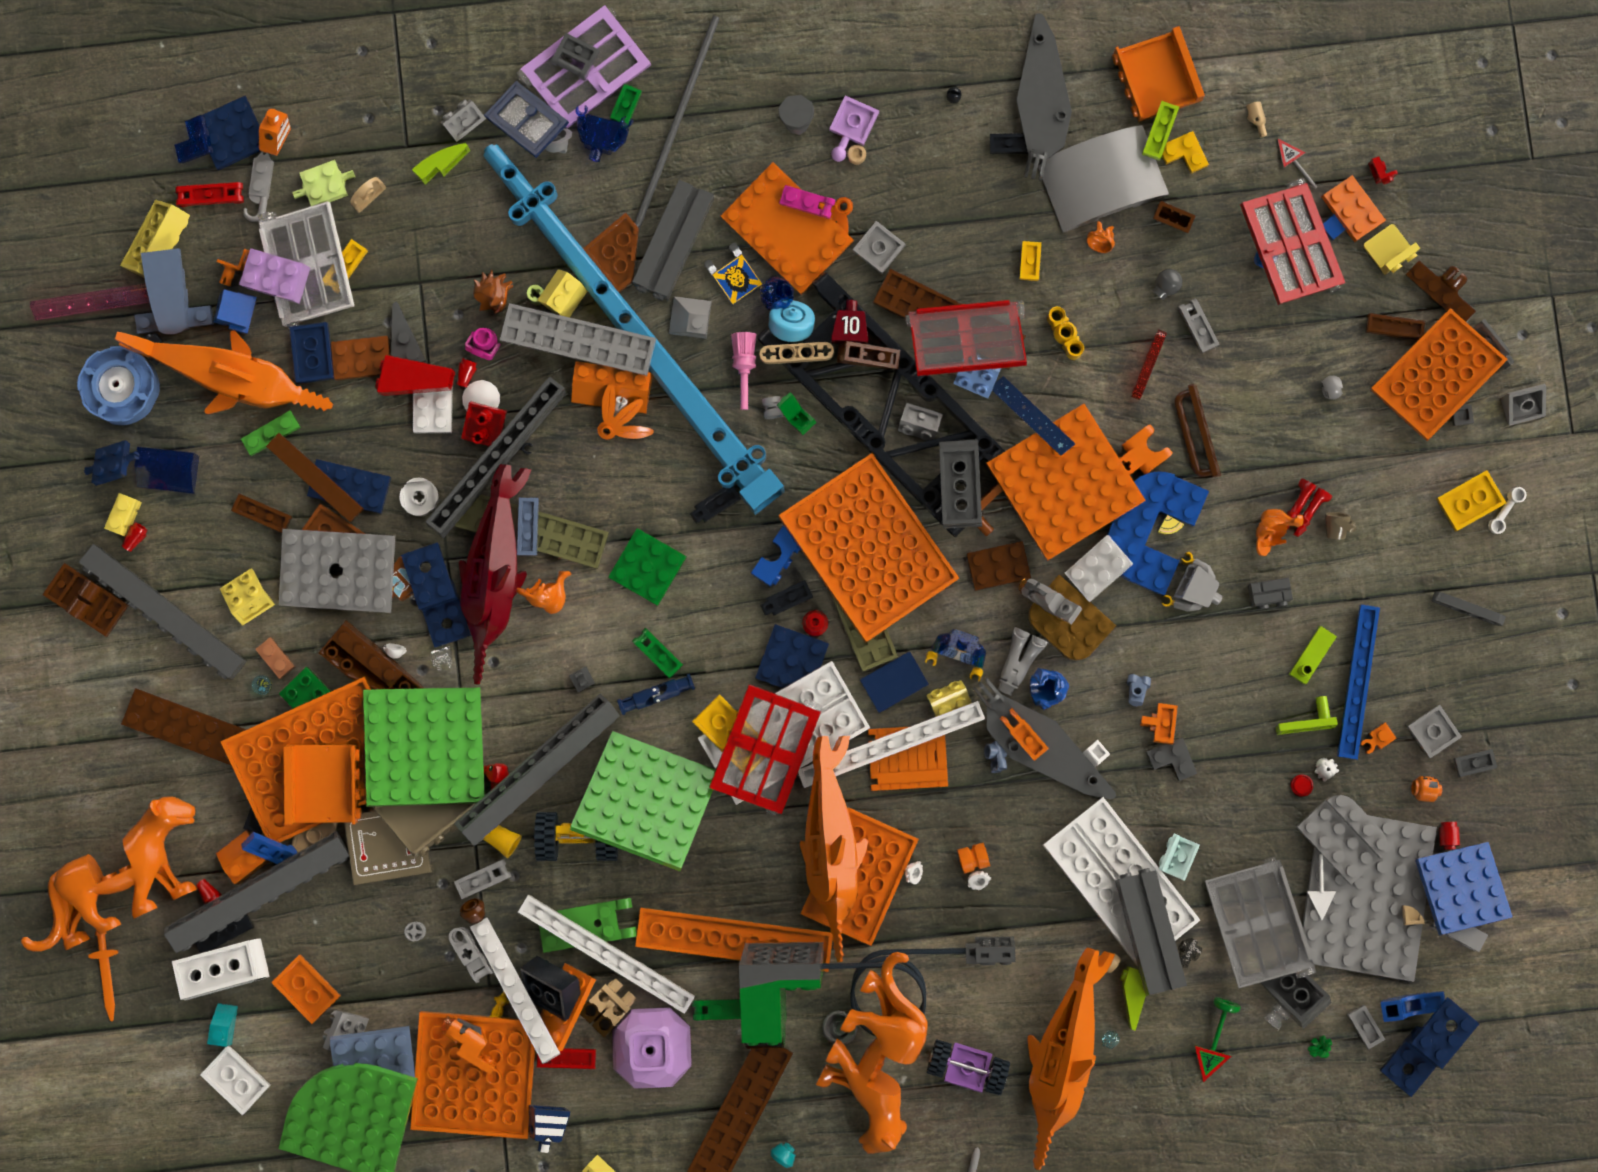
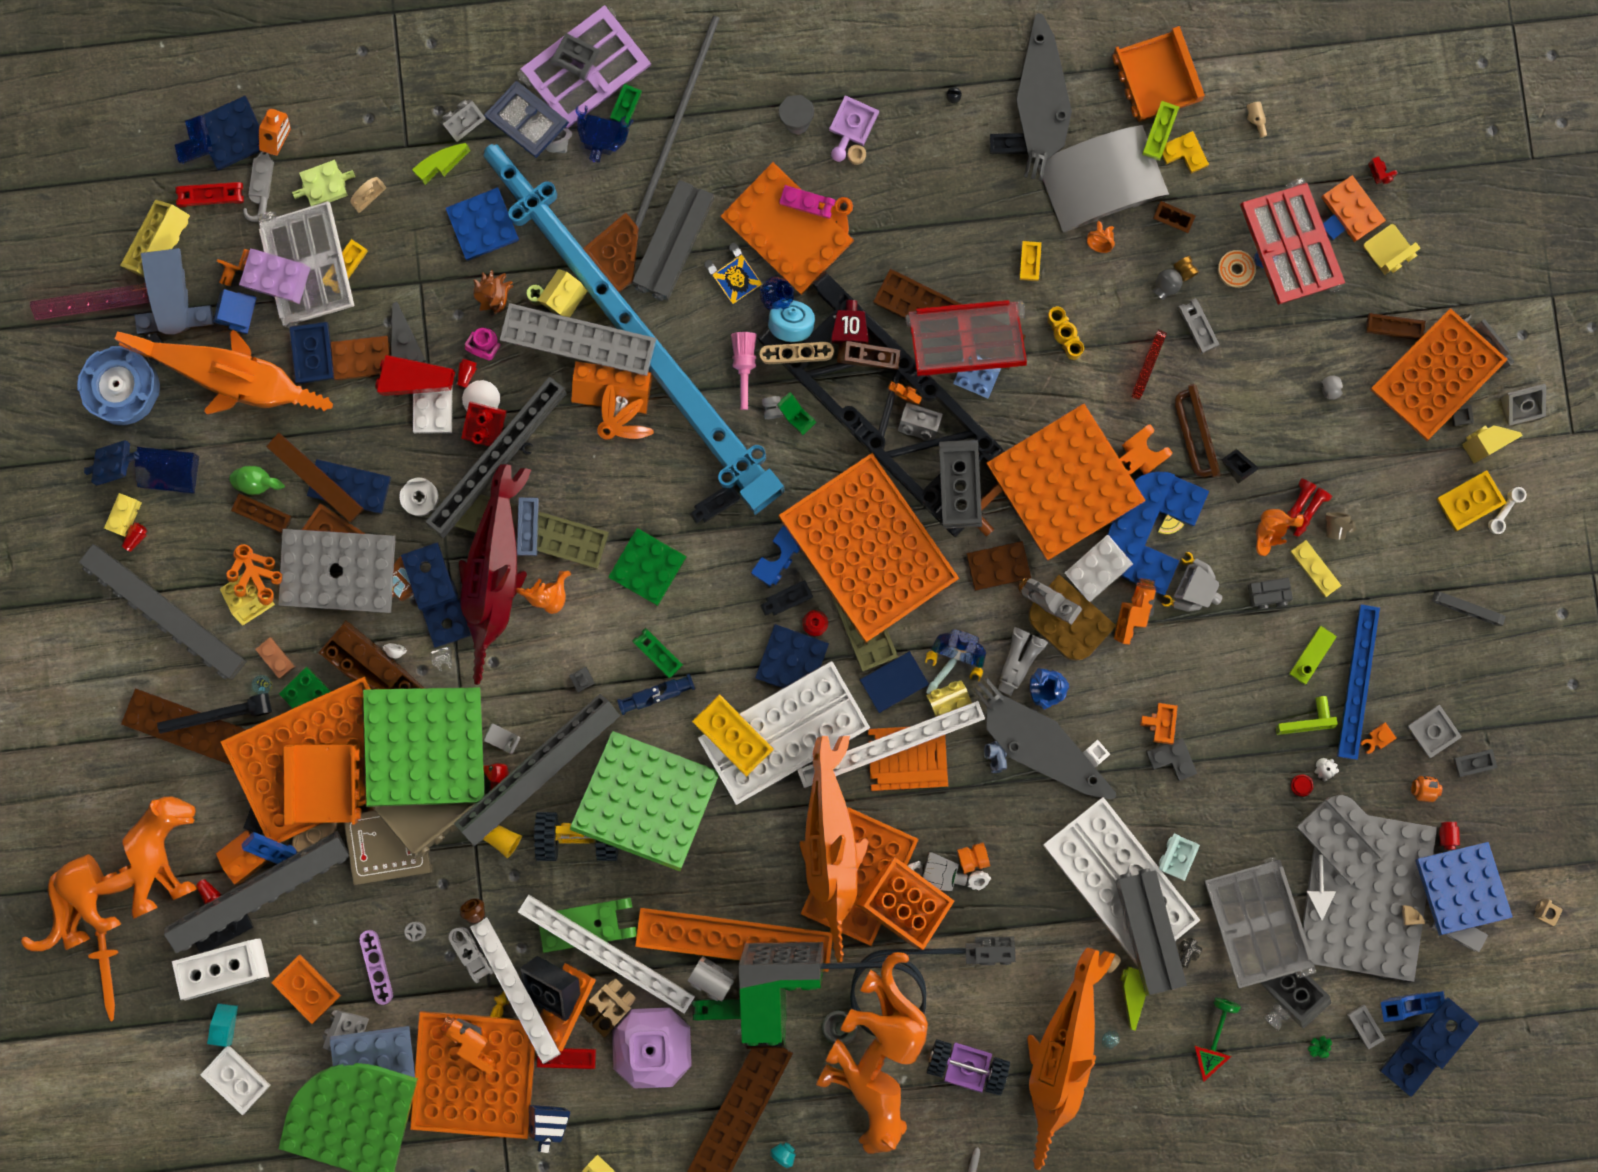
reddish brown plate [43,563,129,637] -> none
bright green plate [241,410,301,456] -> none
light grey plate [454,859,512,899] -> none
light grey slope [669,296,712,339] -> none
door [709,684,823,816] -> none
light grey plate [853,221,906,274] -> none
dark blue sticker [992,376,1075,456] -> none
orange hinge [1000,708,1049,761] -> none
sand blue plate [1127,674,1151,707] -> none
piece [1277,138,1317,189] -> none
reddish brown plate [1406,261,1476,321] -> none
none -> black piece [157,693,272,734]
none -> orange plant [227,544,282,605]
none -> bright green hair [229,466,285,495]
none -> lavender beam [360,930,393,1005]
none -> blue plate [446,187,519,261]
none -> light grey bracket [484,723,520,754]
none -> light grey hinge [688,956,736,1001]
none -> orange slope [855,857,954,950]
none -> orange plate [888,381,922,404]
none -> light grey torso [923,852,968,891]
none -> light aqua piece [926,658,957,694]
none -> orange plate [1114,578,1156,645]
none -> pearl gold wheel [1173,256,1199,282]
none -> tan tile [1218,250,1256,288]
none -> black slope [1221,449,1258,484]
none -> light yellow plate [1290,540,1342,597]
none -> light yellow slope [1462,425,1523,463]
none -> tan bracket [1534,899,1562,926]

